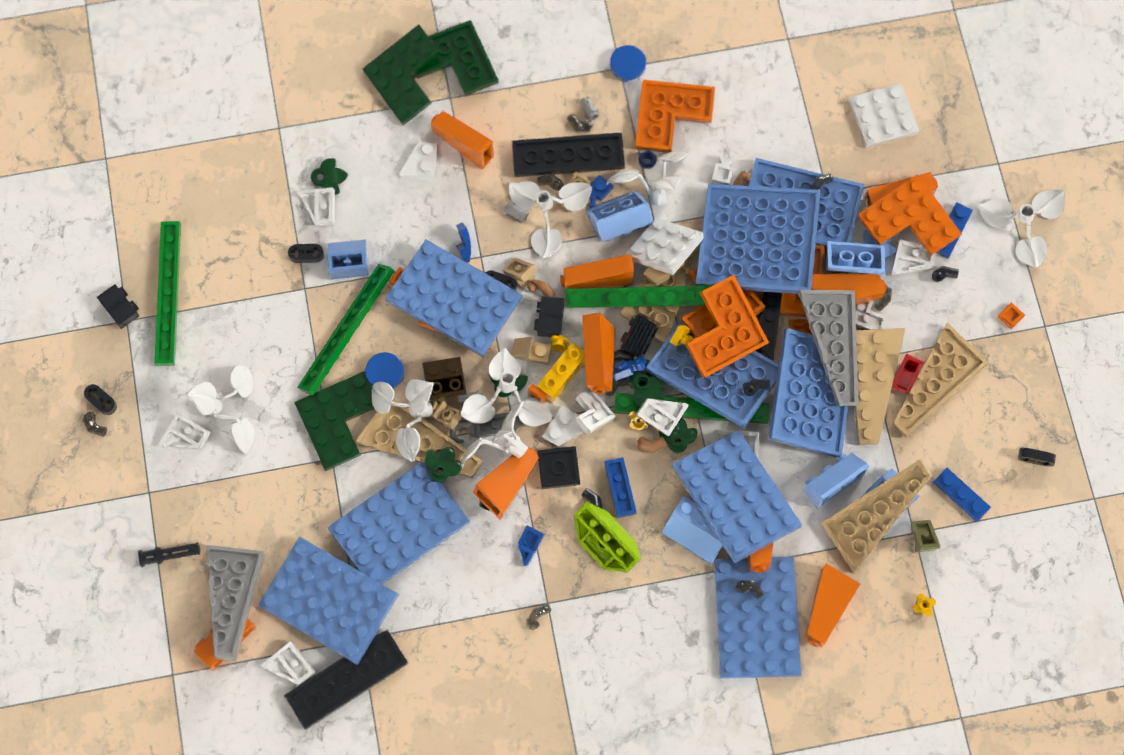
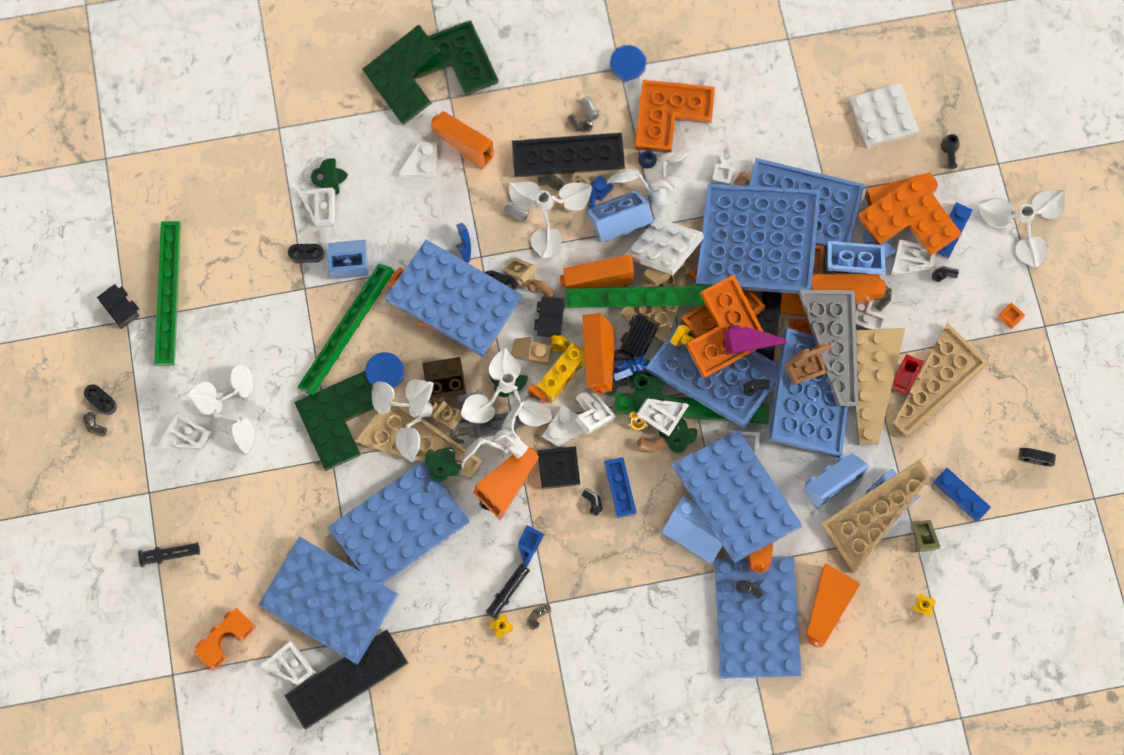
light grey wing [207,545,265,661] -> none
lime wedge [573,502,641,573] -> none
clear smoke arm [810,173,833,193] -> none
none -> black pin [485,563,530,619]
none -> yellow plate [490,615,513,638]
none -> magenta slope [722,325,787,355]
none -> medium nougat bracket [784,343,833,386]
none -> black bar [941,134,960,169]

